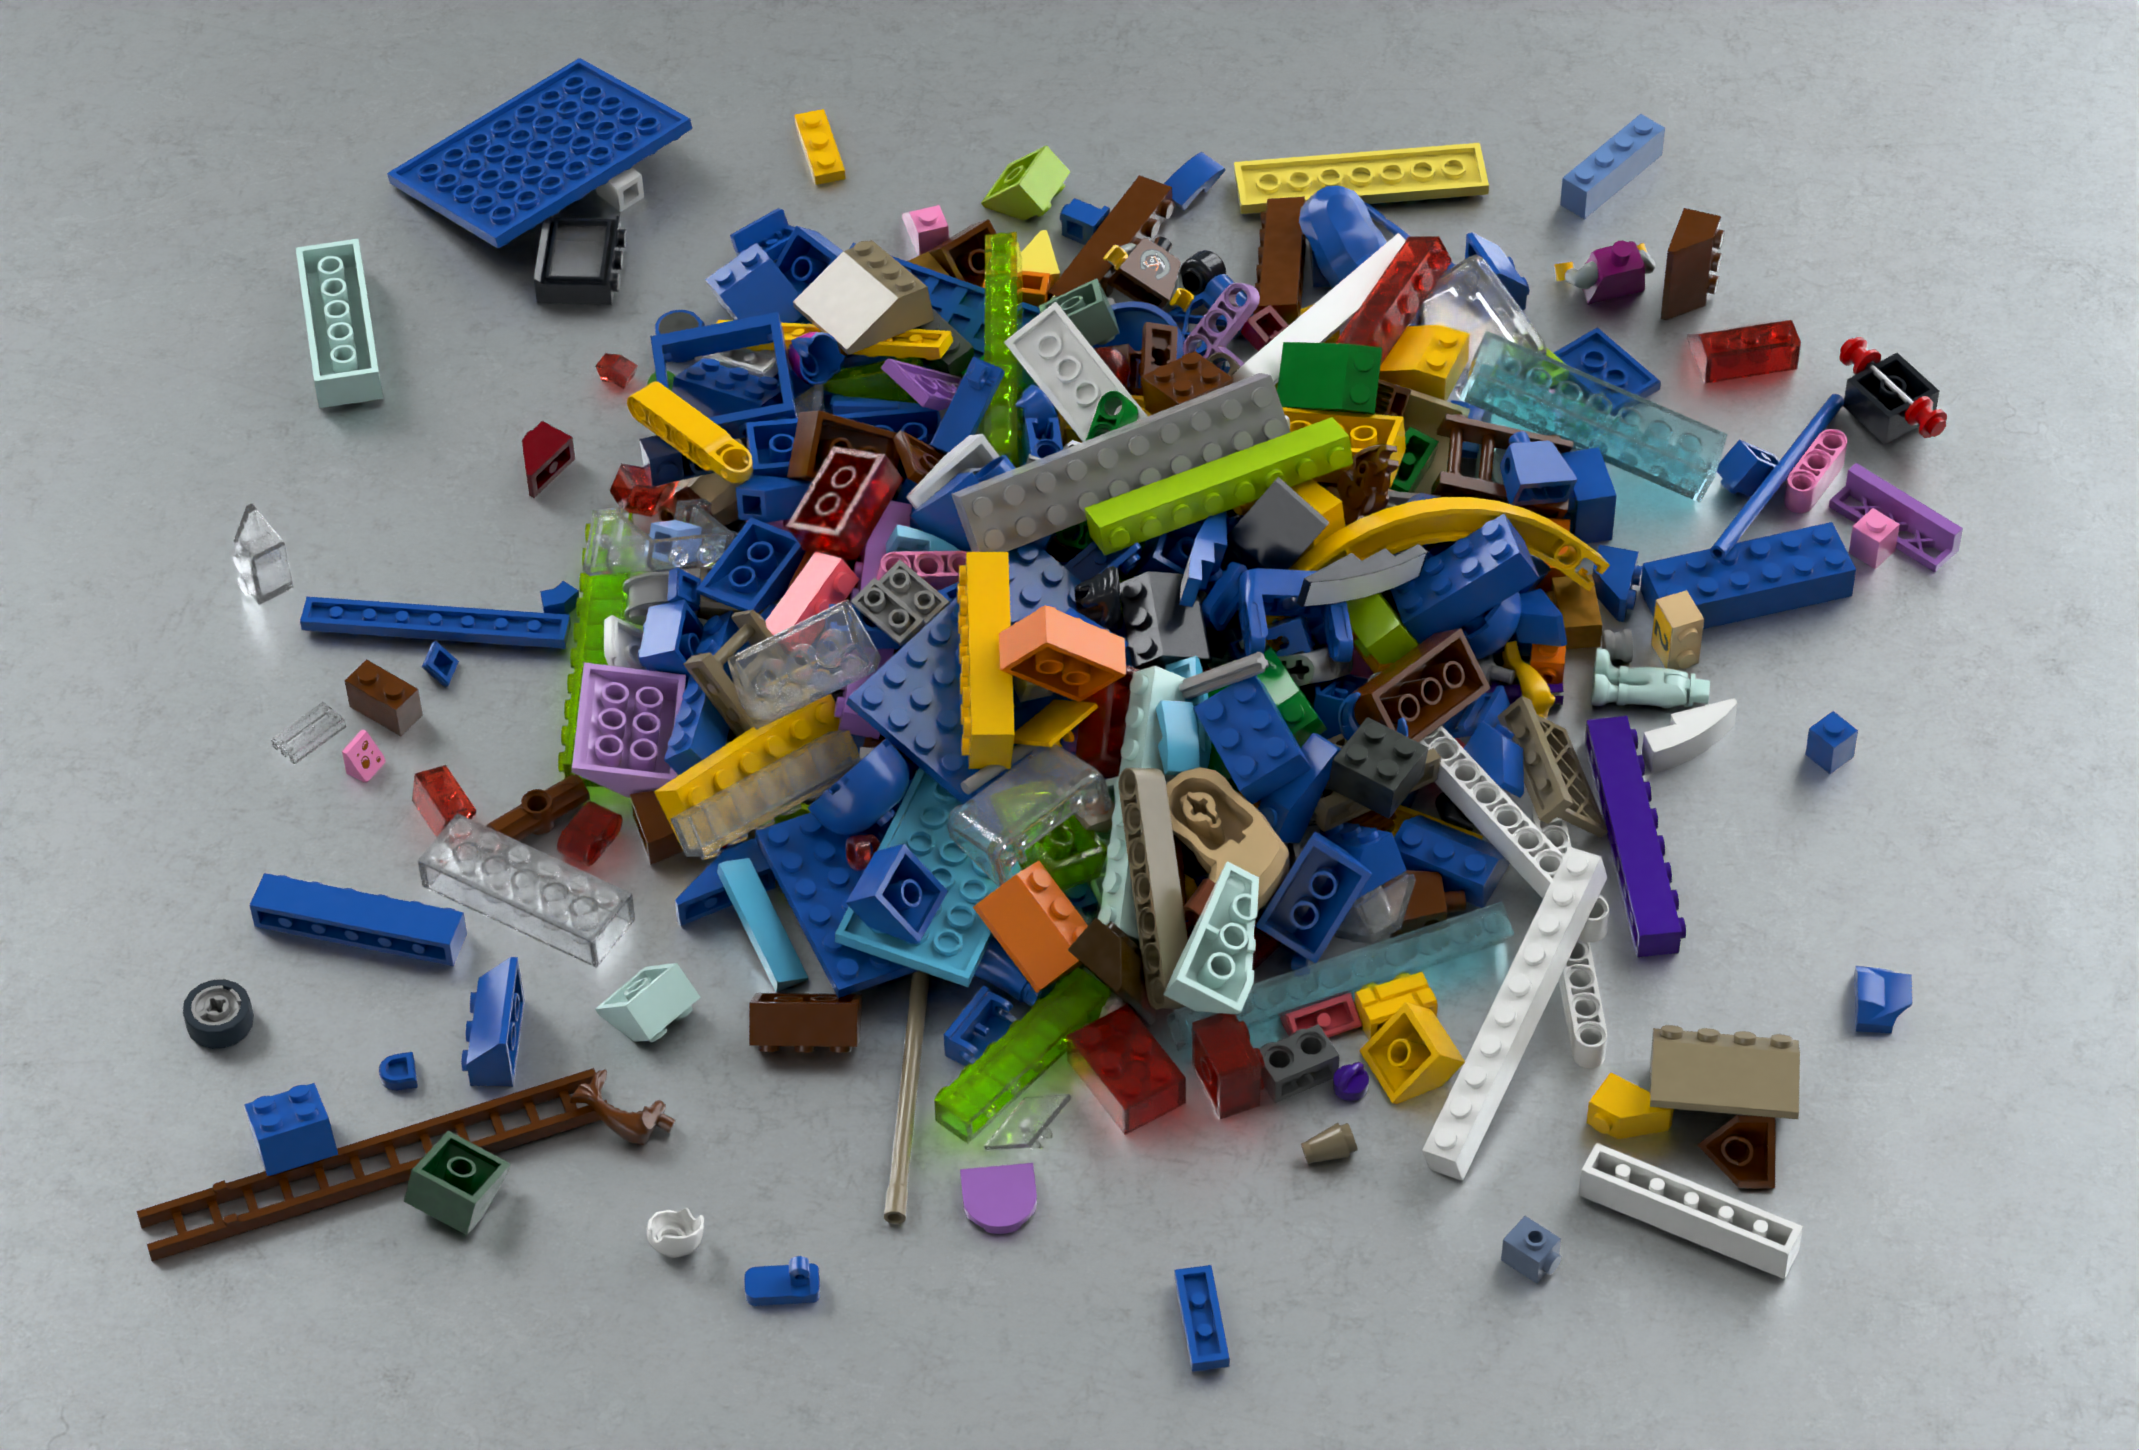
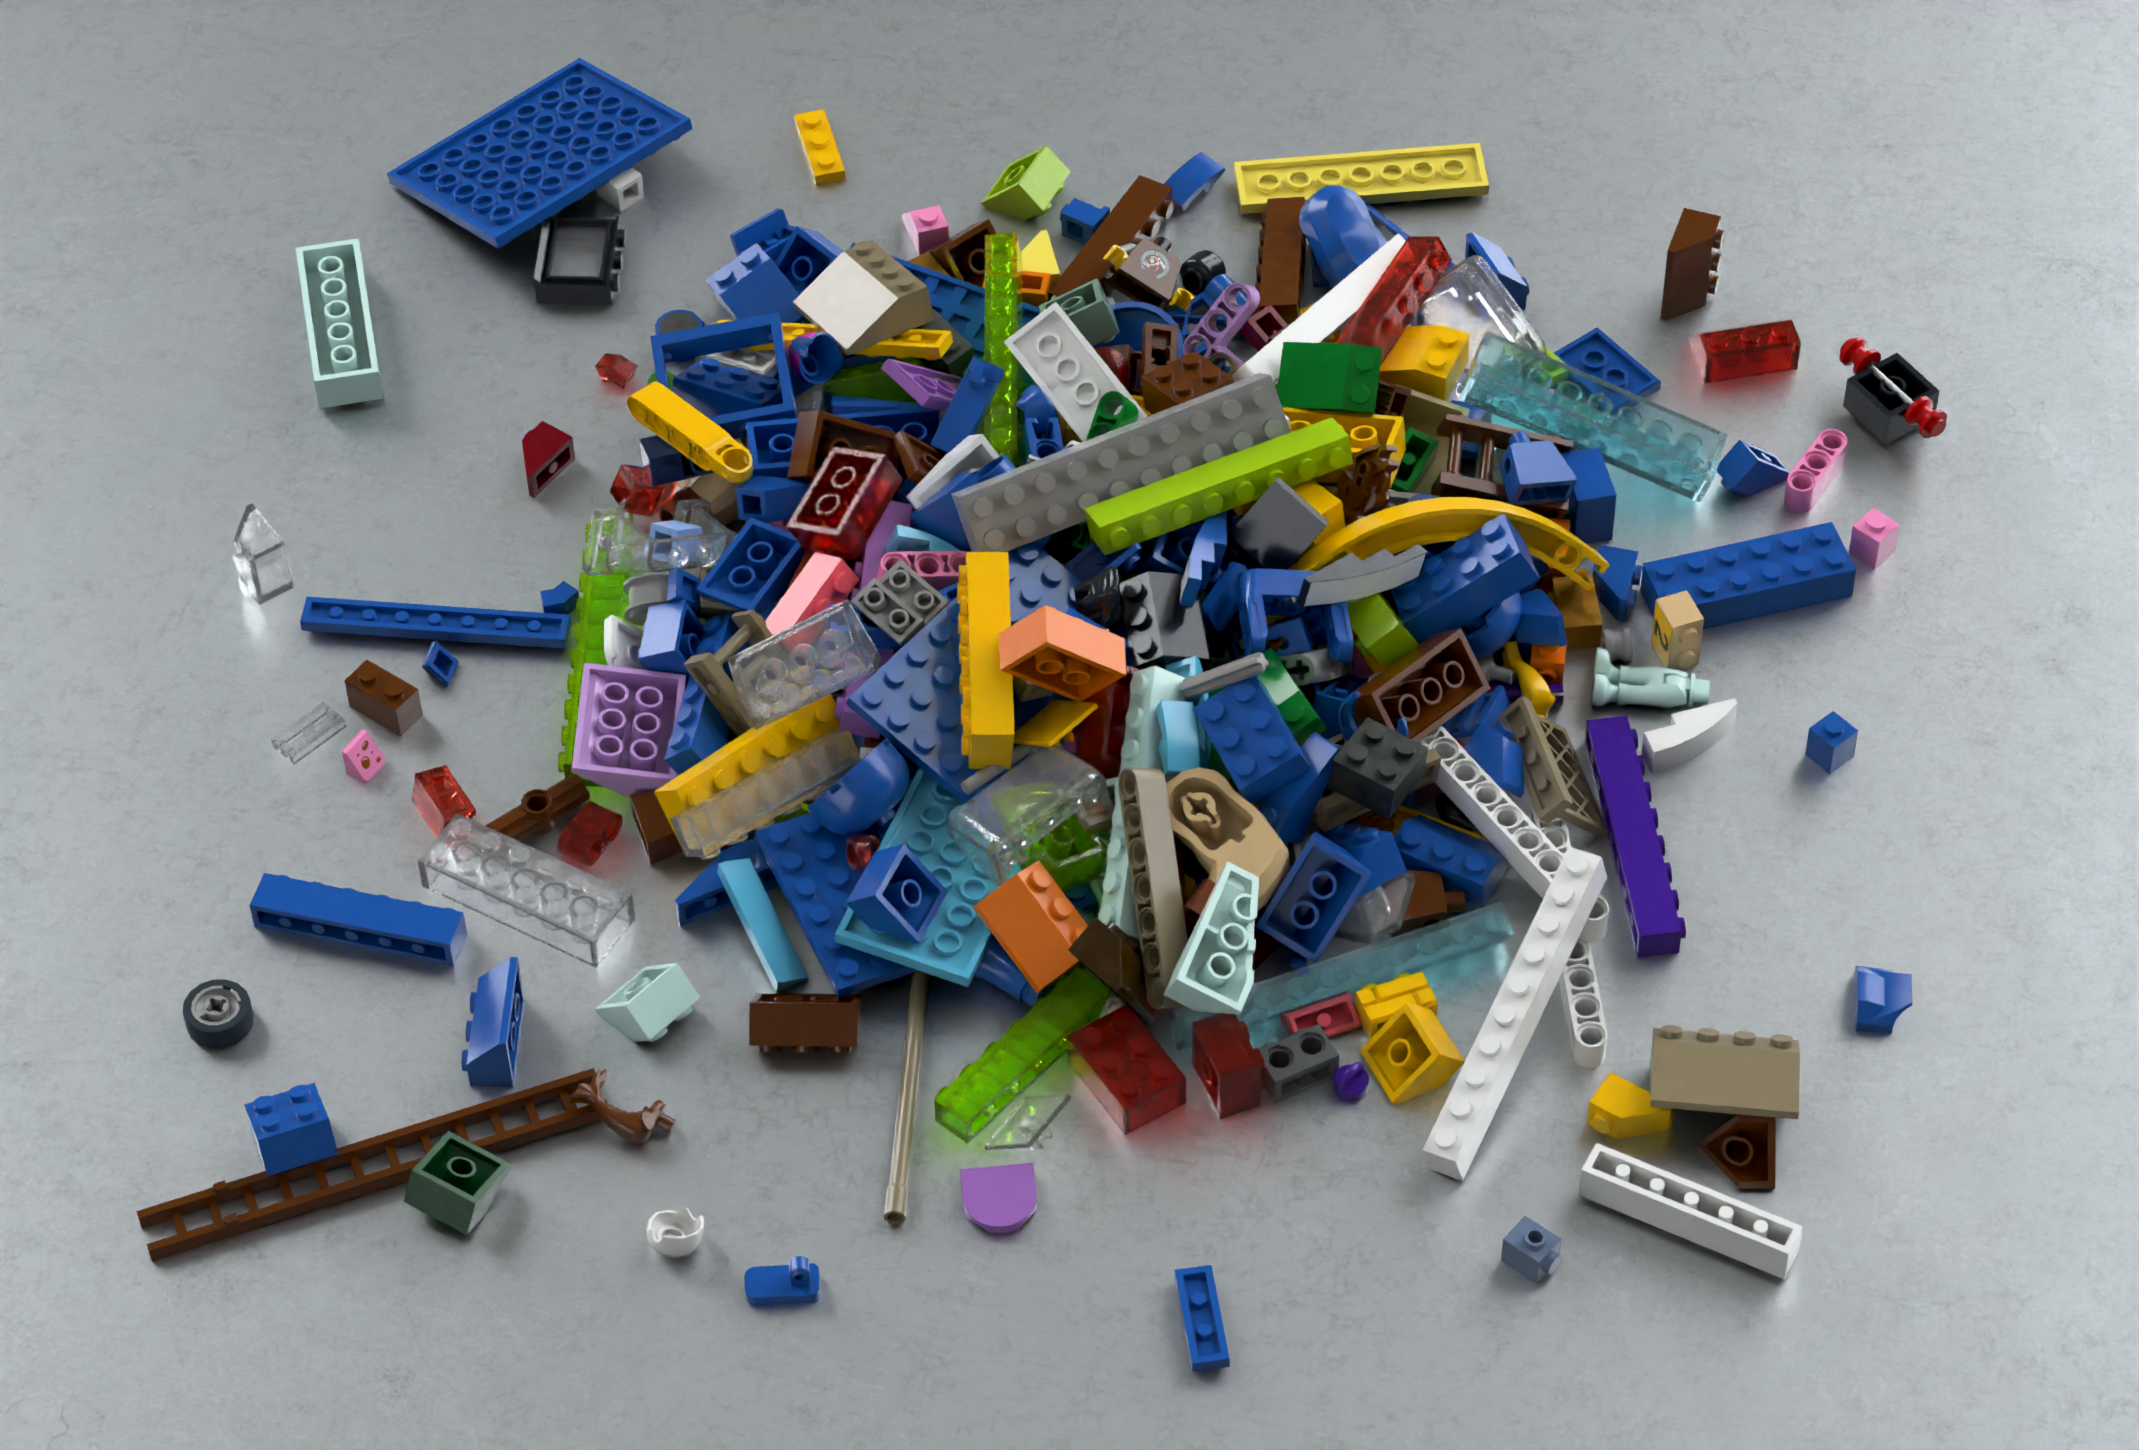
blue tile [379,1052,418,1091] -> none
blue hinge [943,986,1017,1073] -> none
dark tan cone [1301,1123,1358,1164] -> none
magenta torso [1554,240,1655,305] -> none
medium blue brick [1560,114,1665,219] -> none
blue piece [1710,394,1844,560] -> none
medium lavender fence [1829,463,1963,572] -> none

